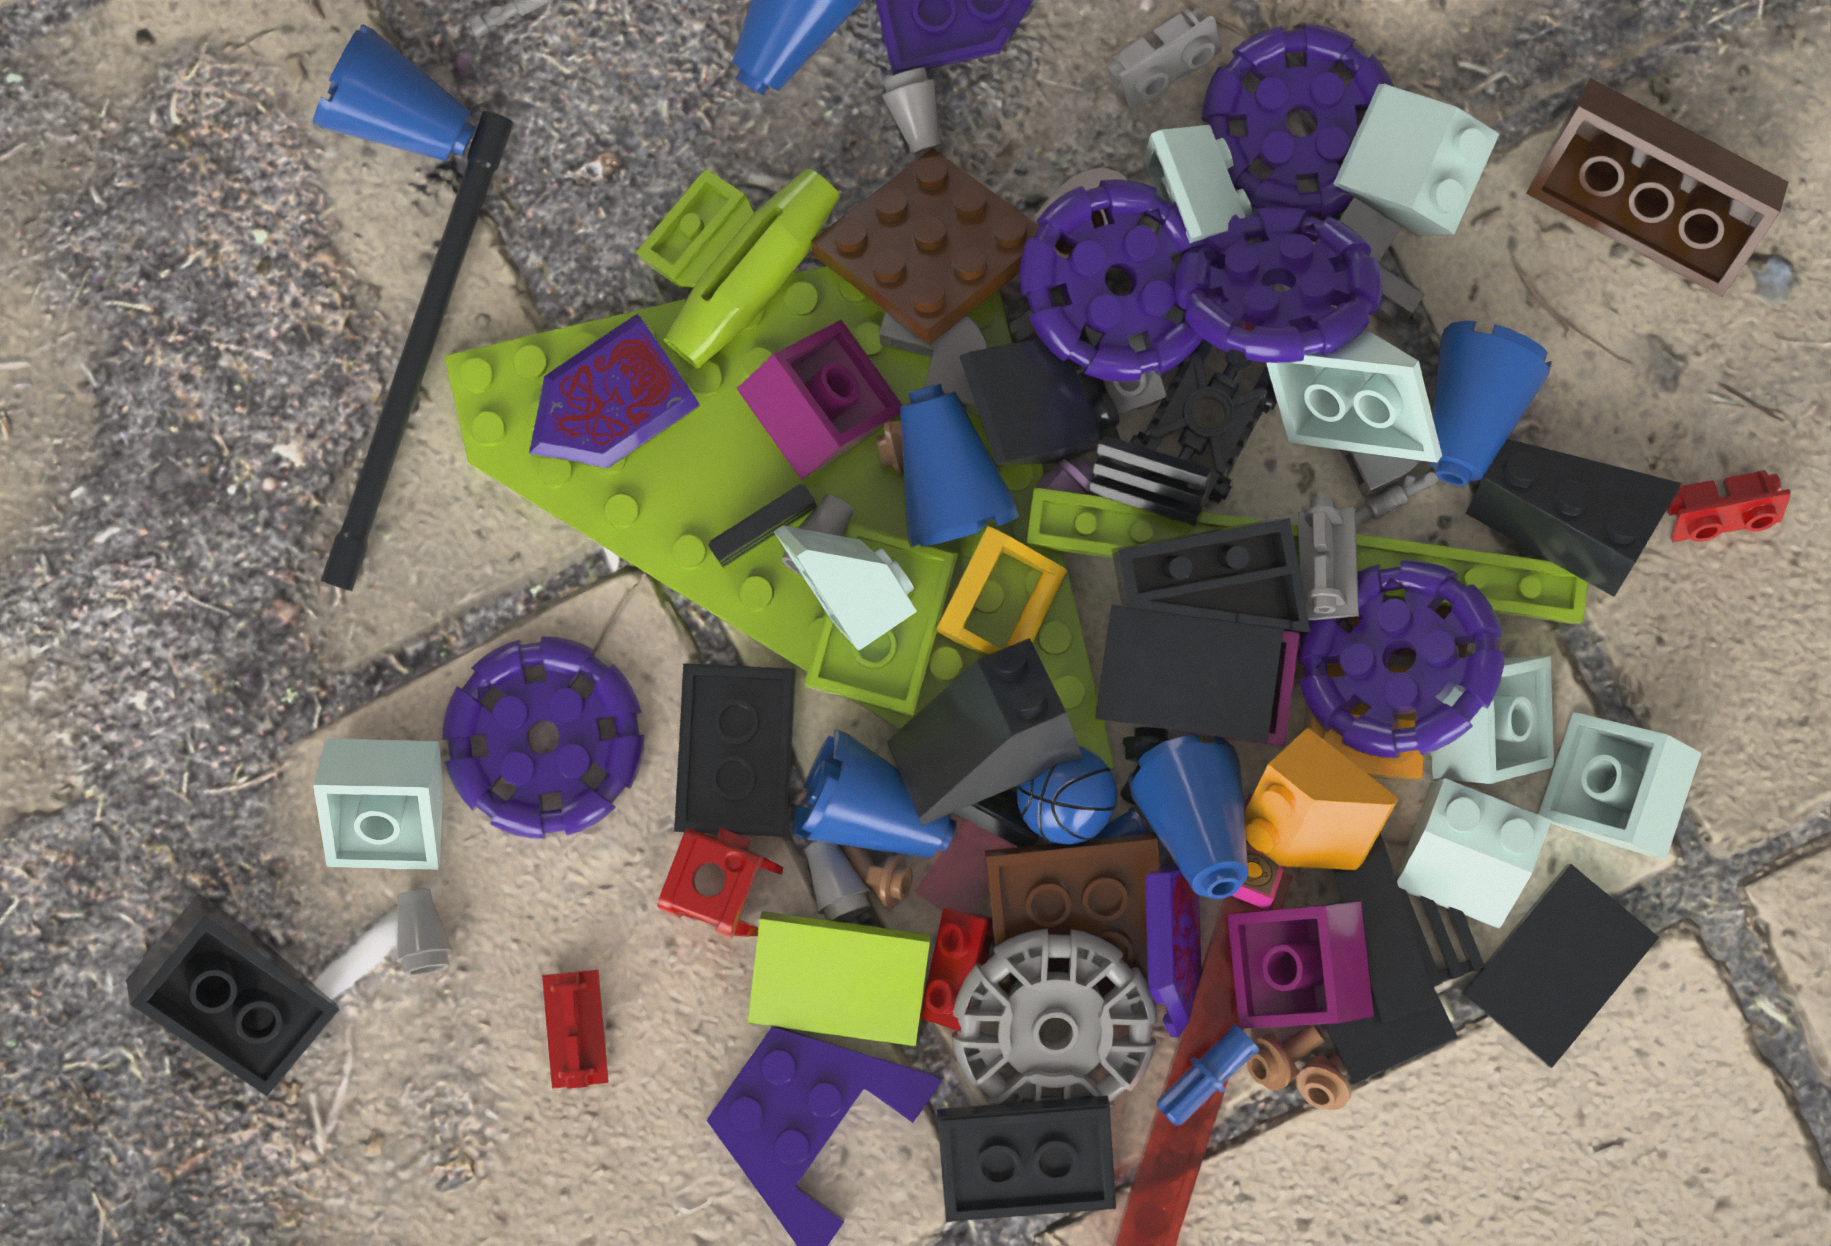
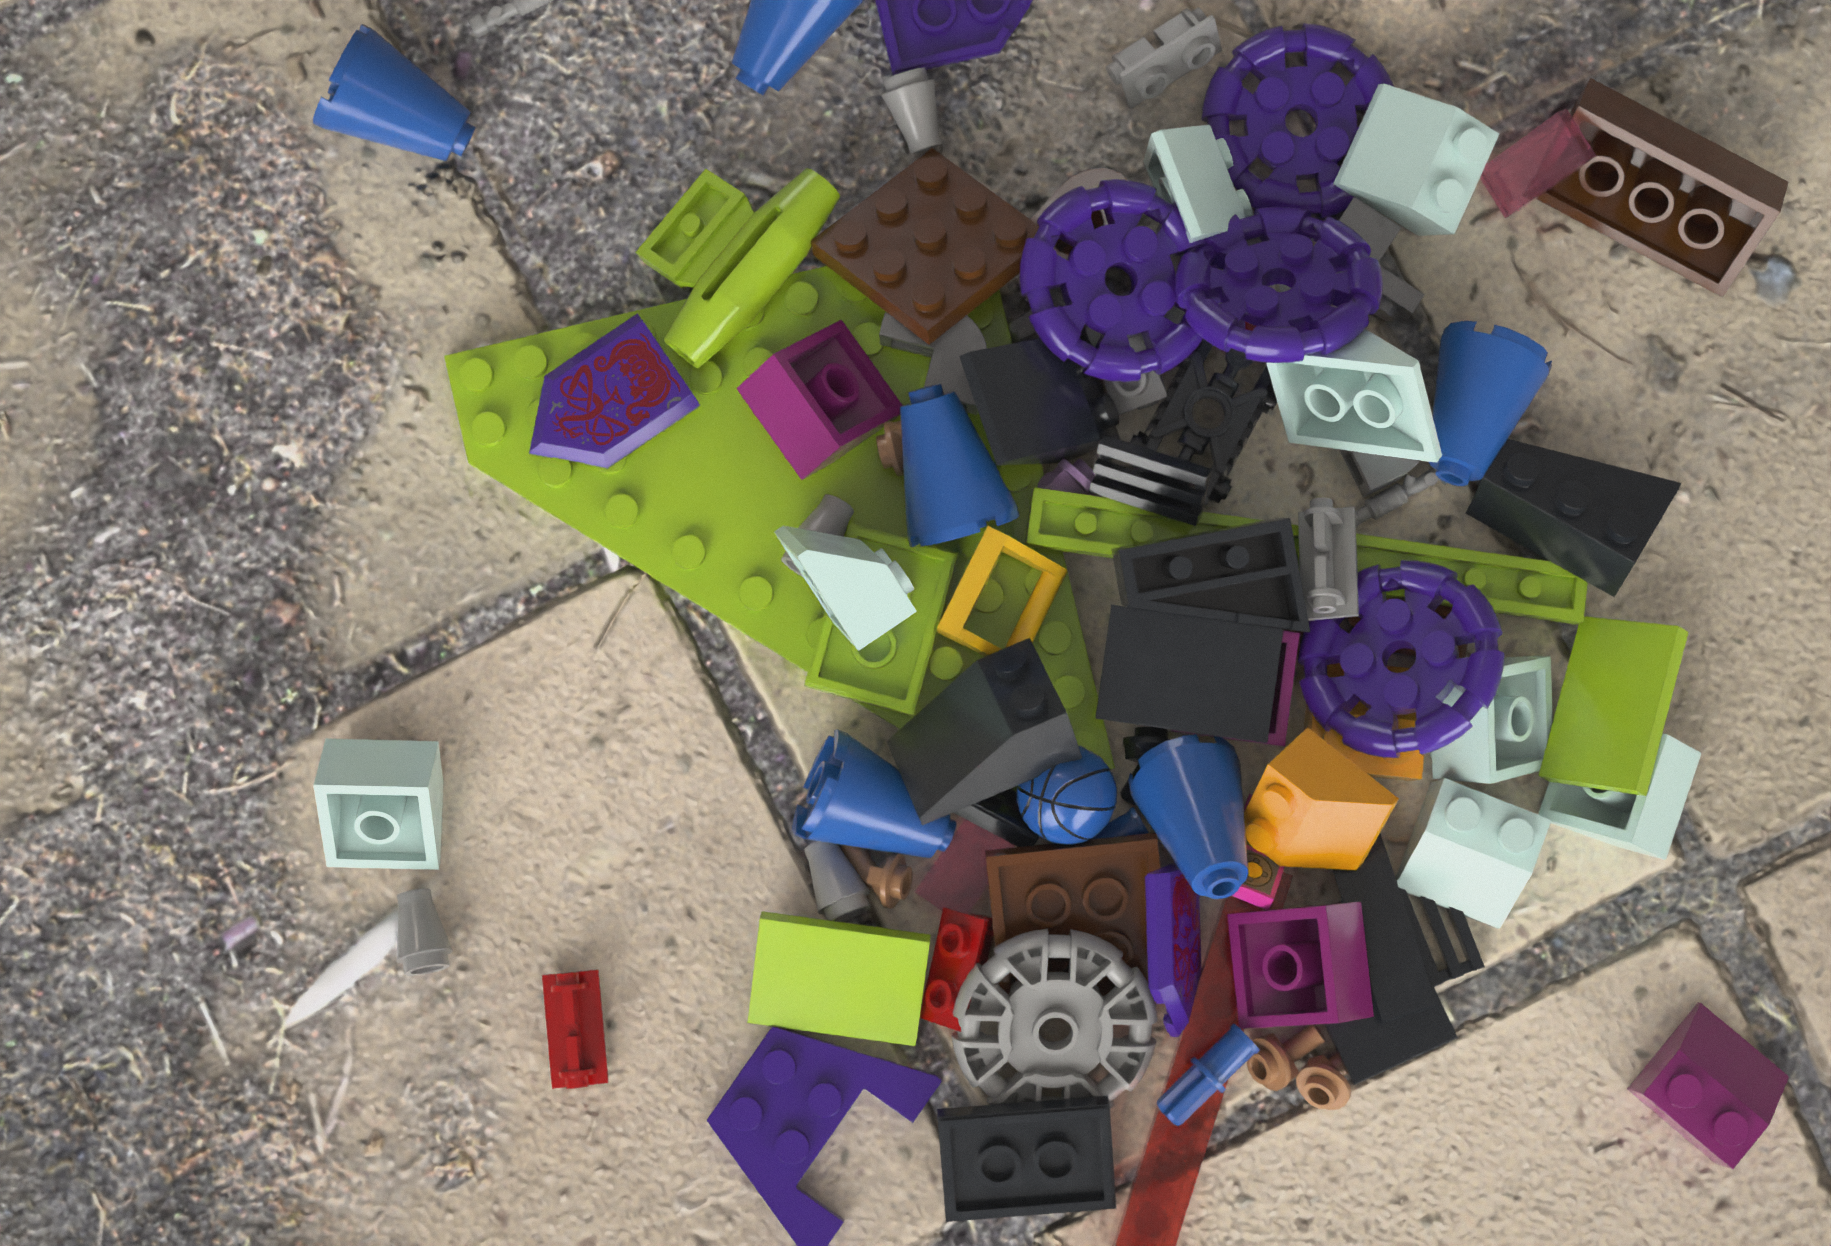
black slope [126,893,340,1096] -> none
black piece [320,111,514,592] -> none
dark purple plate [442,636,645,839] -> none
red piece [657,828,784,939] -> none
black tile [674,663,796,837] -> none
black tile [708,483,817,568] -> none
black tile [1460,864,1659,1068] -> none
red hinge [1667,470,1791,542] -> none
none -> clear pink tile [1480,109,1596,218]
none -> lime tile [1538,616,1689,796]
none -> magenta slope [1627,1002,1789,1170]

